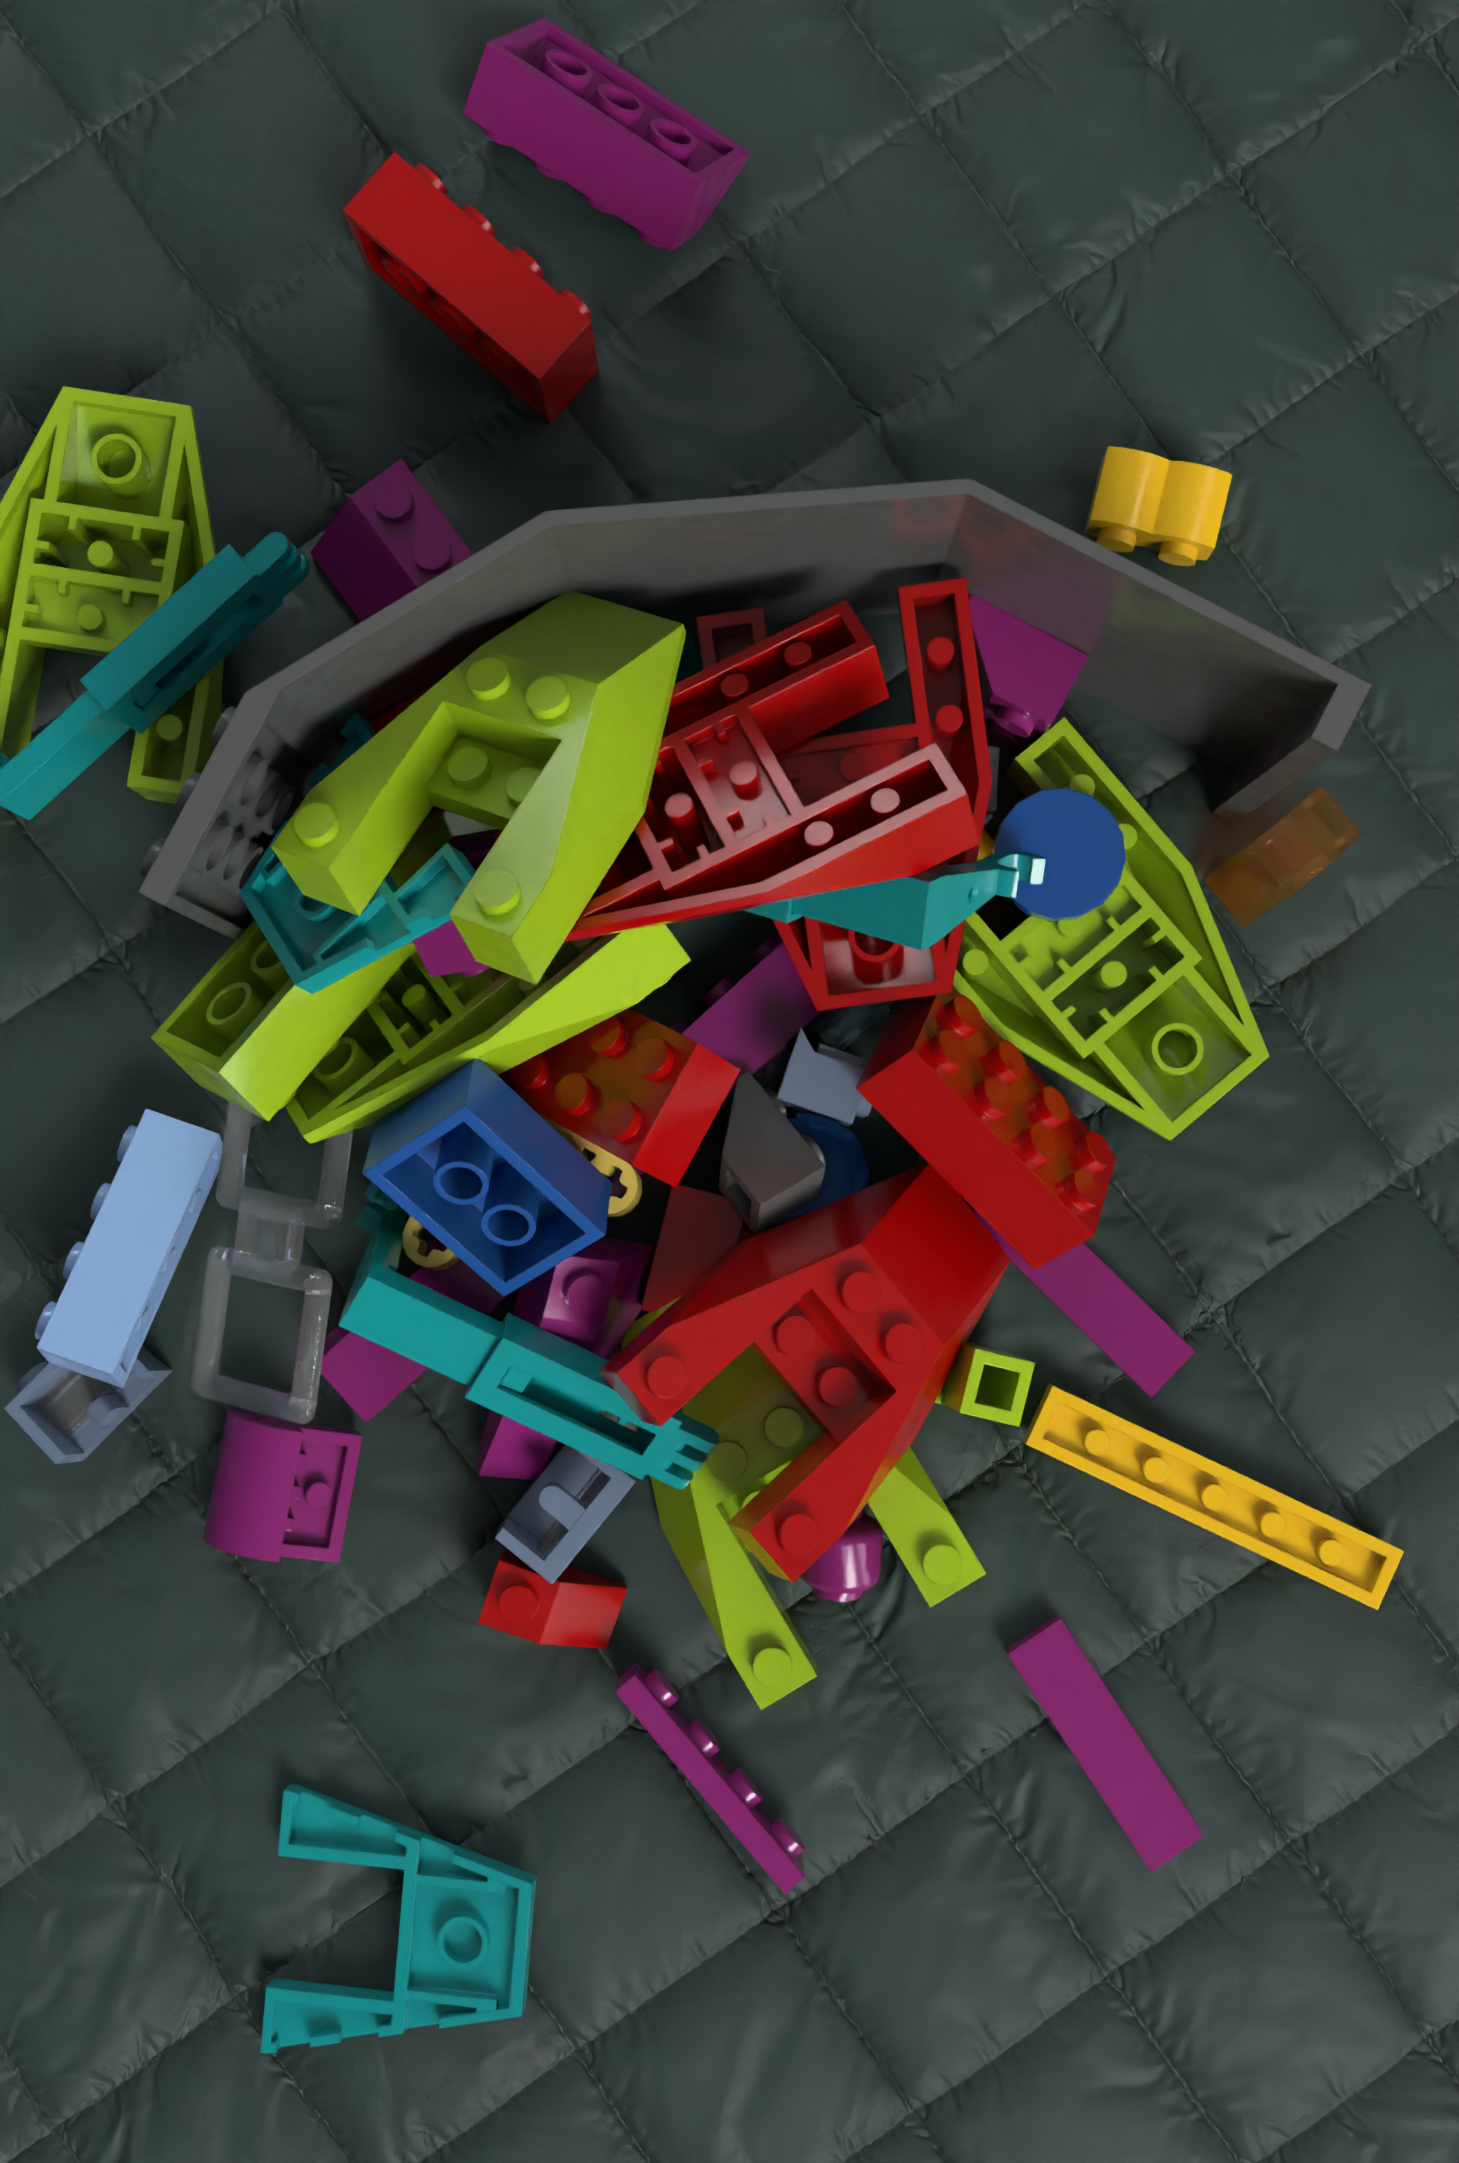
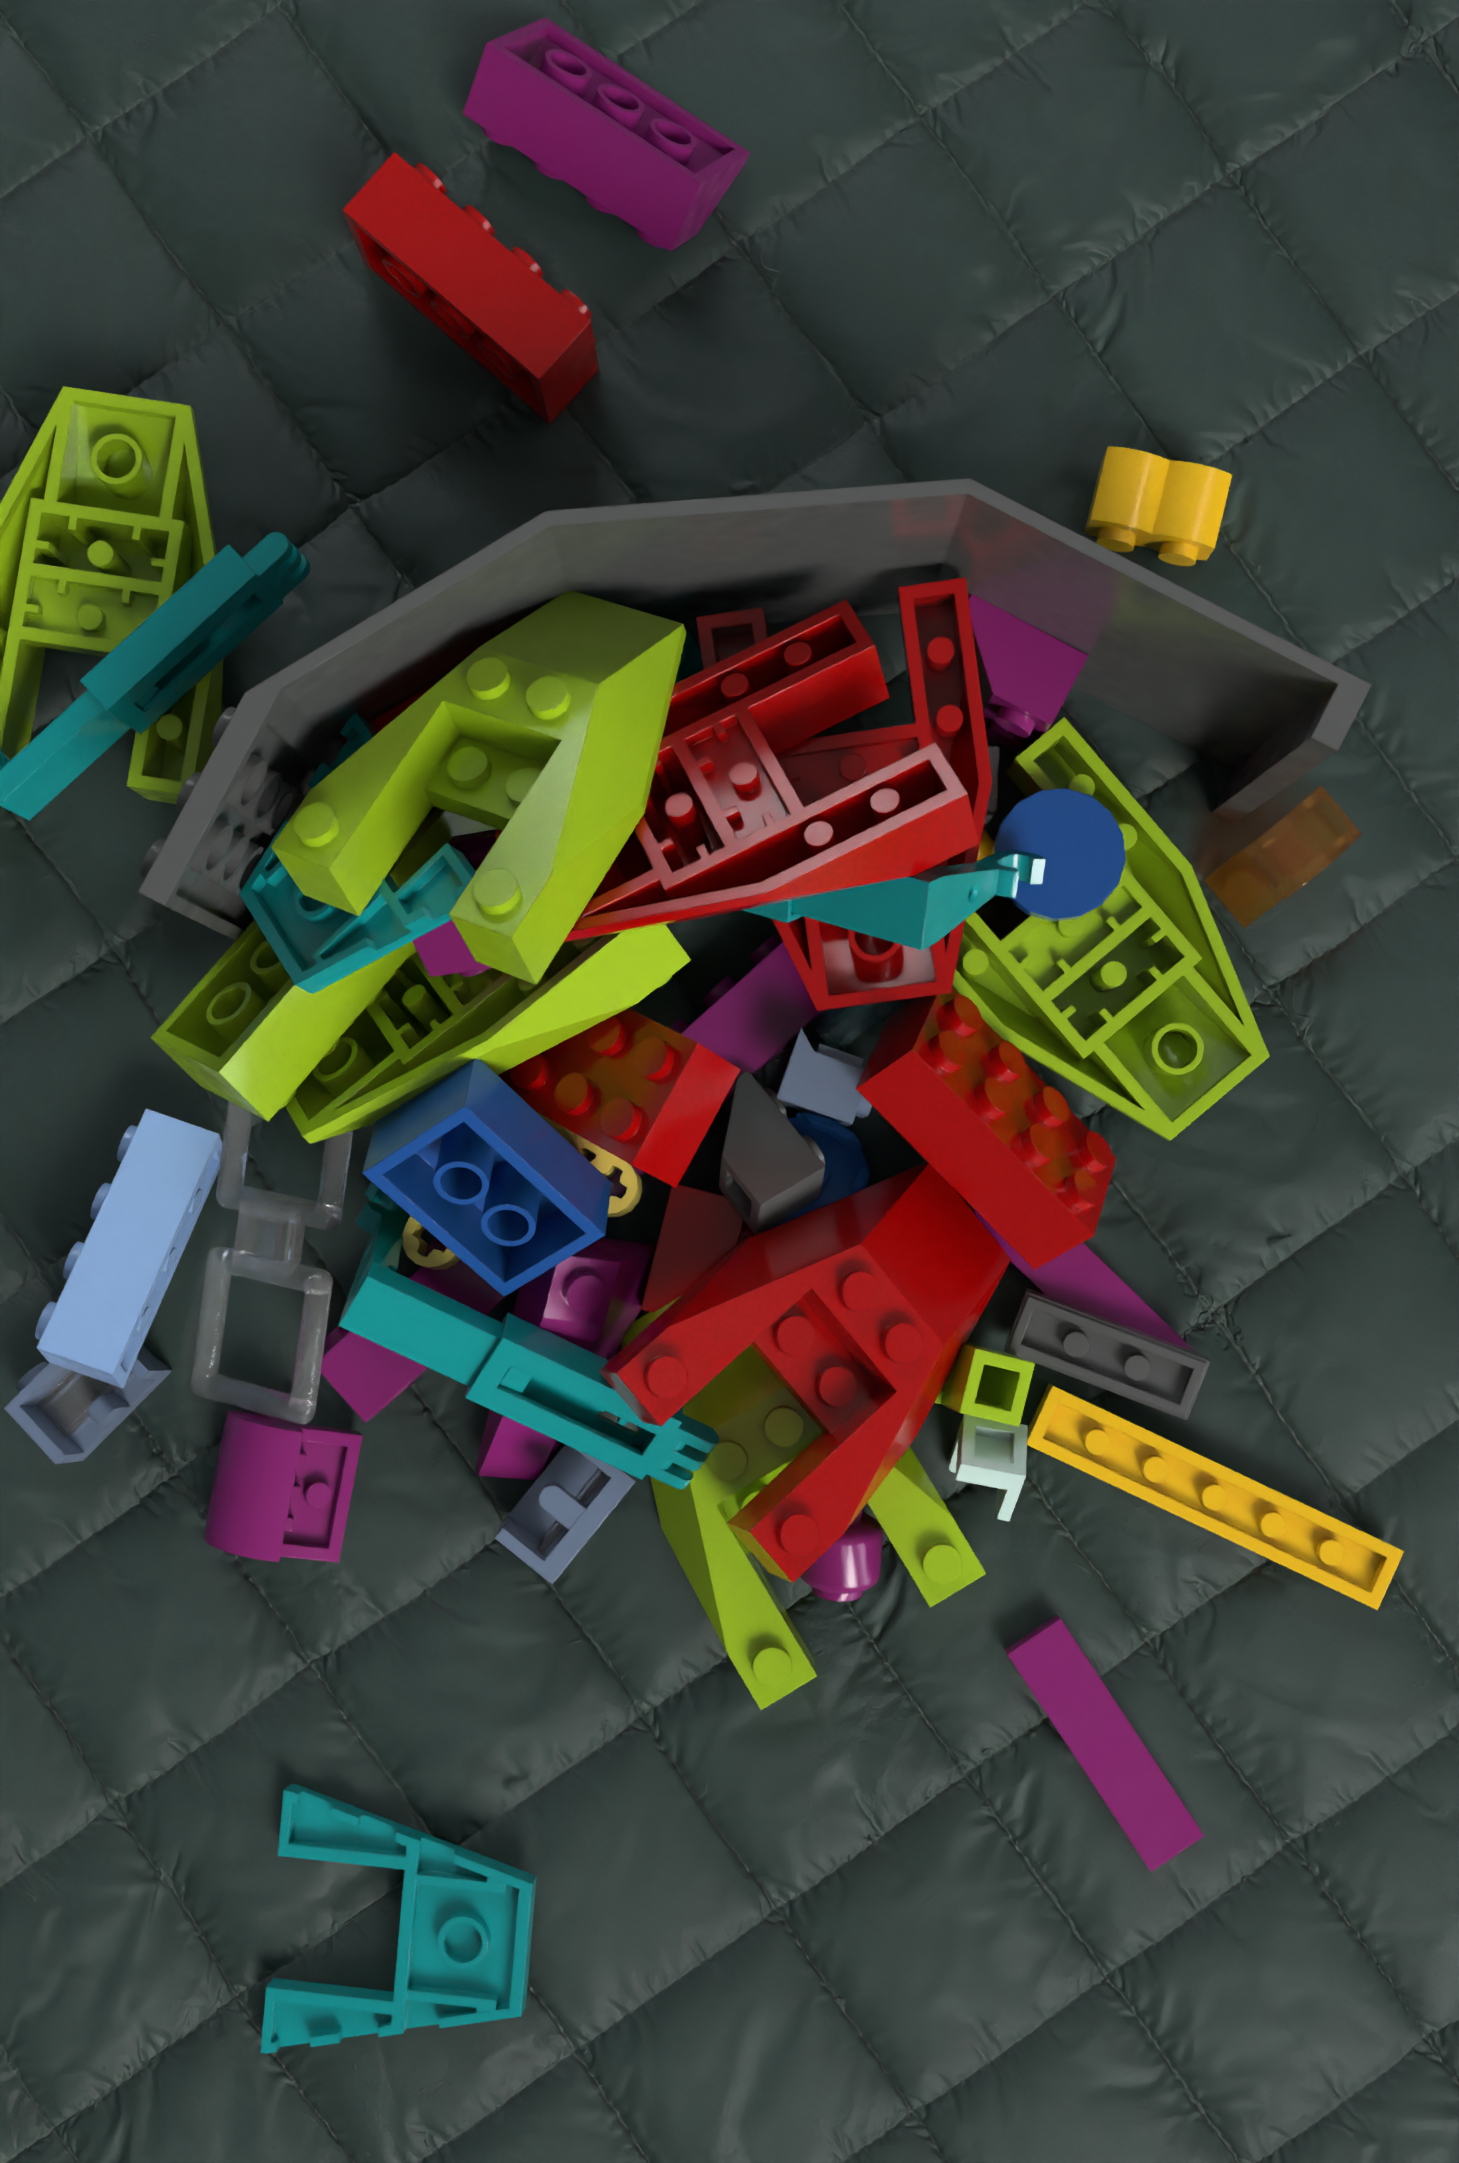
magenta slope [310,459,473,622] -> none
red slope [477,1548,628,1649] -> none
magenta plate [615,1660,805,1894] -> none
none -> light aqua panel [949,1414,1028,1521]
none -> dark grey tile [1004,1288,1211,1420]

